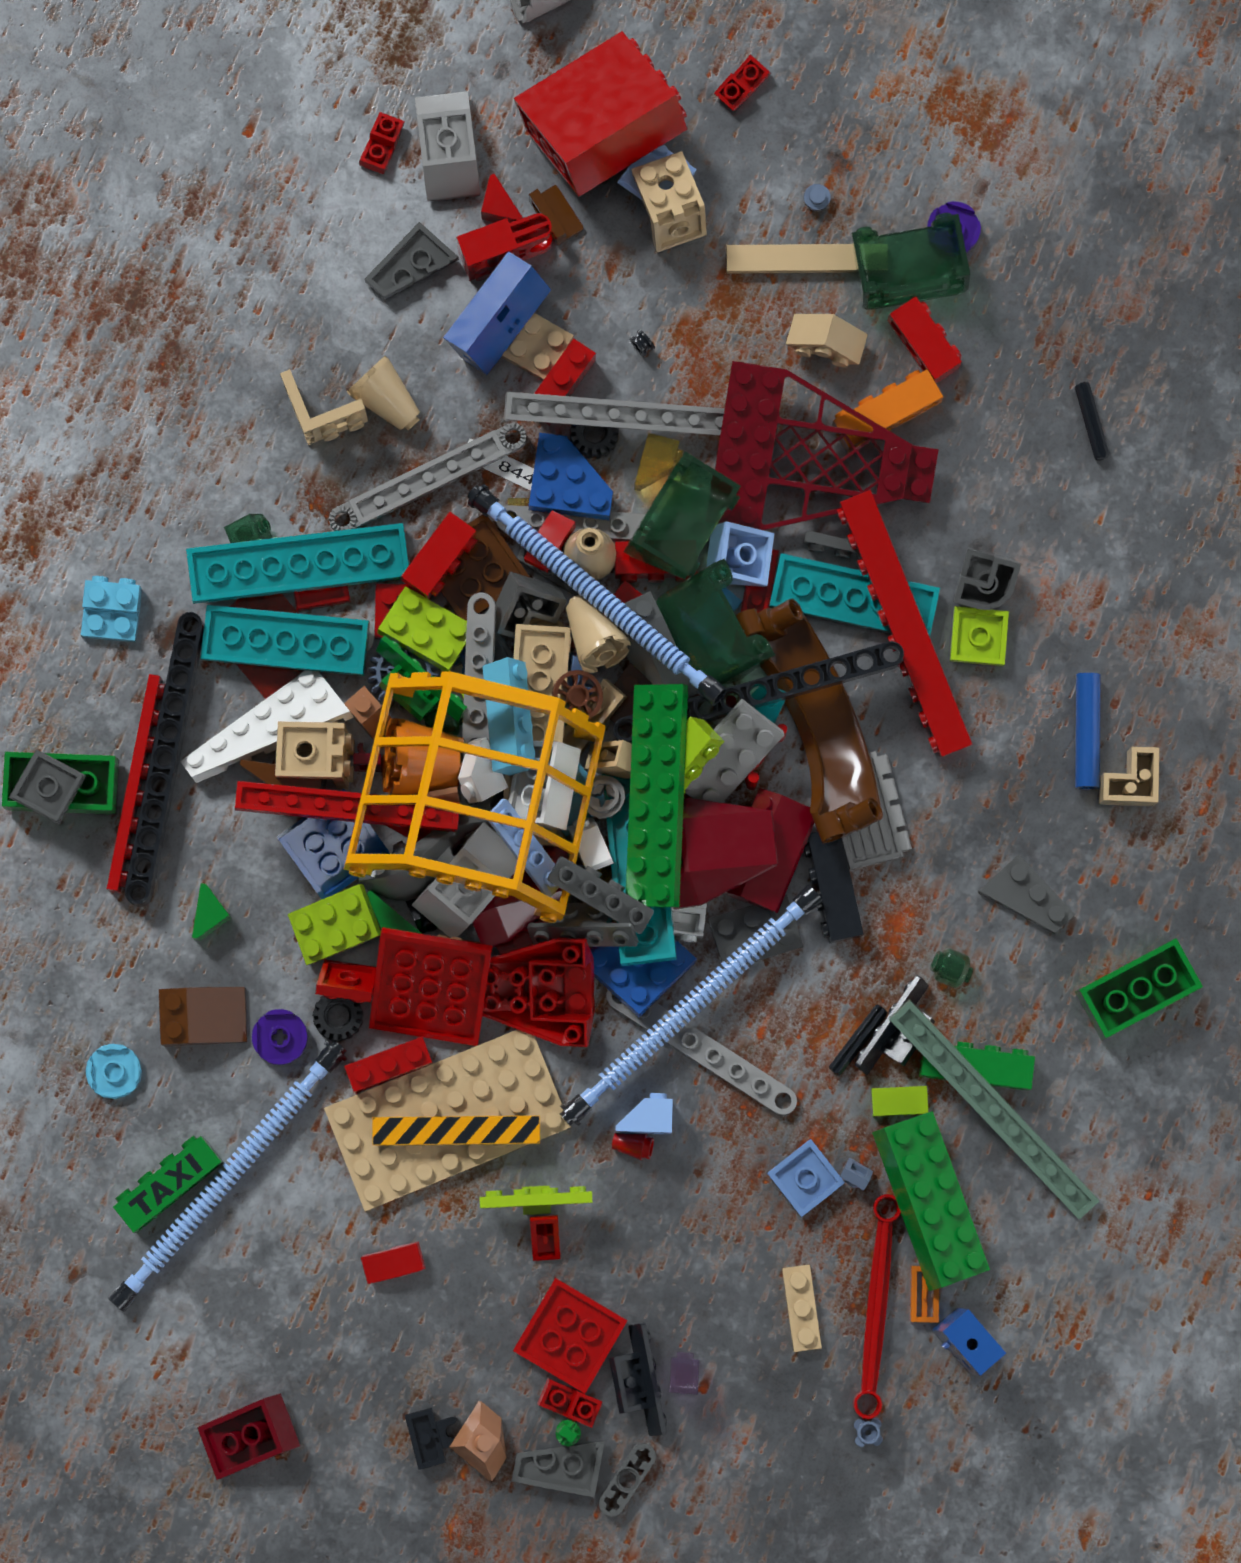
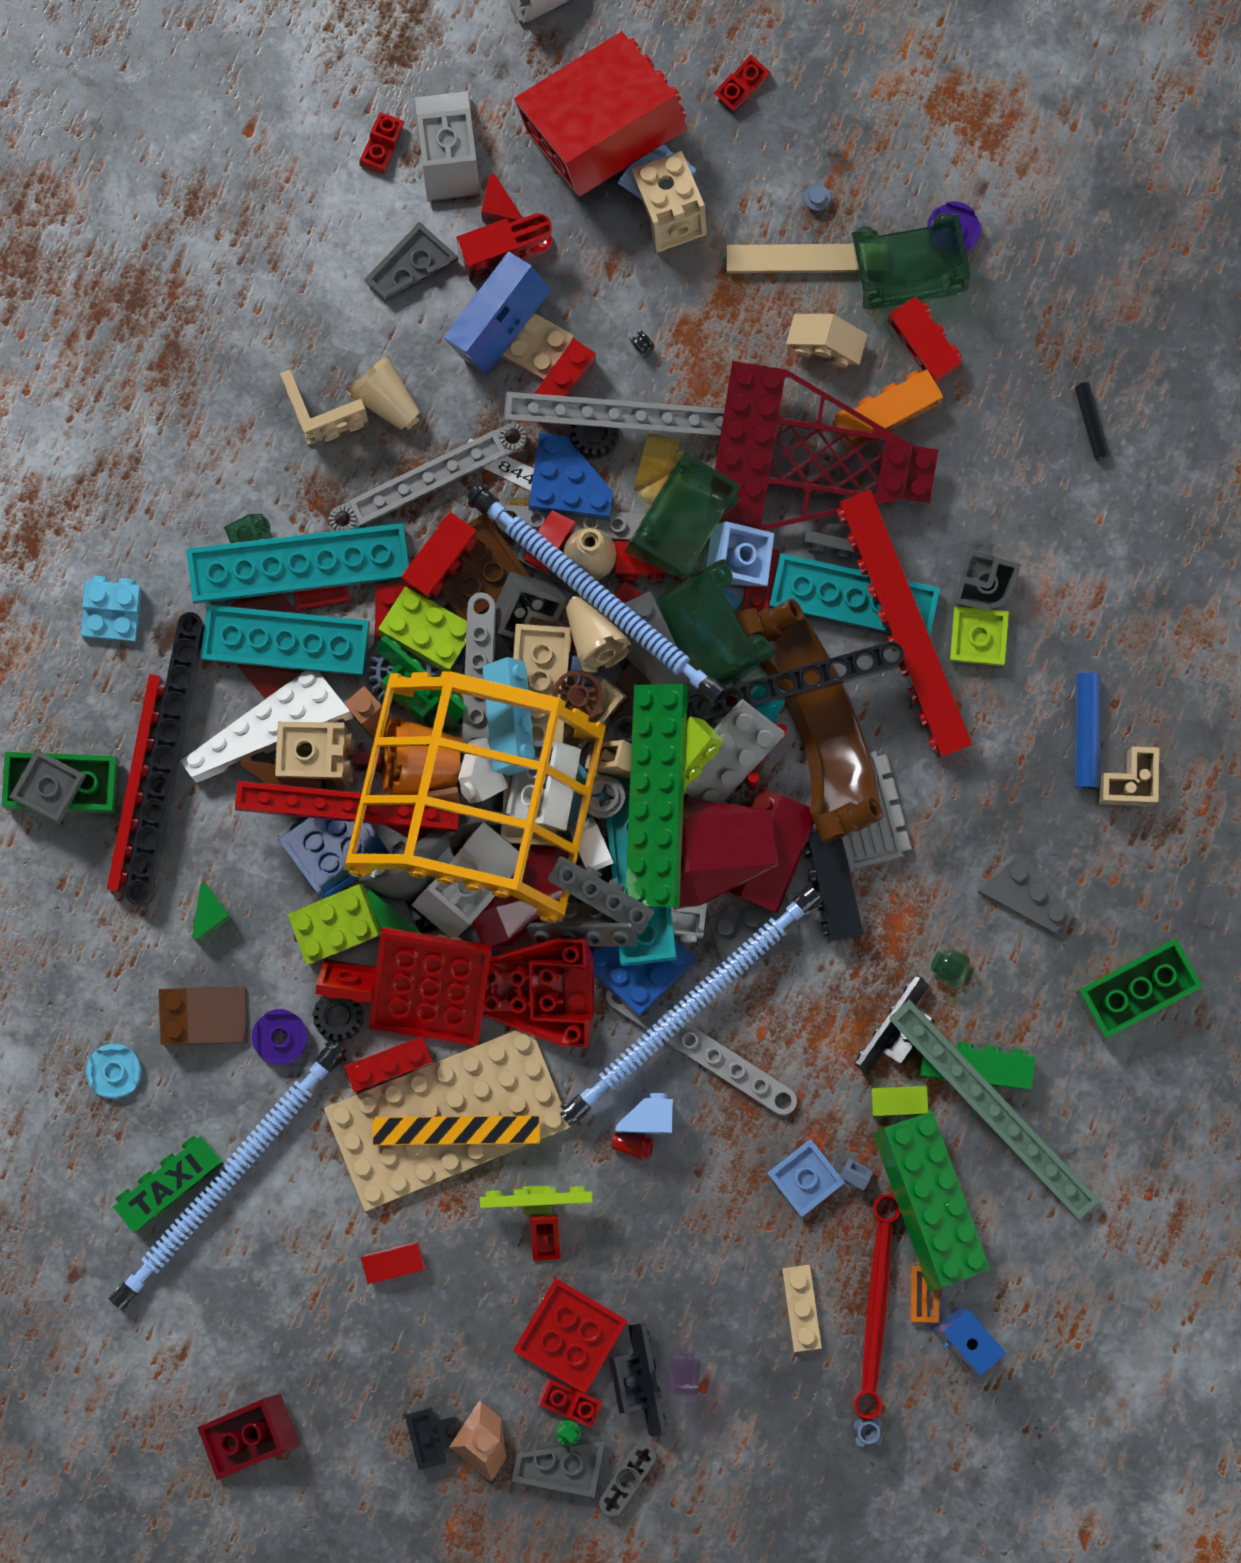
light blue bracket [489,799,559,897] -> none
reddish brown panel [529,185,584,246] -> none
black axle [829,1004,888,1076] -> none

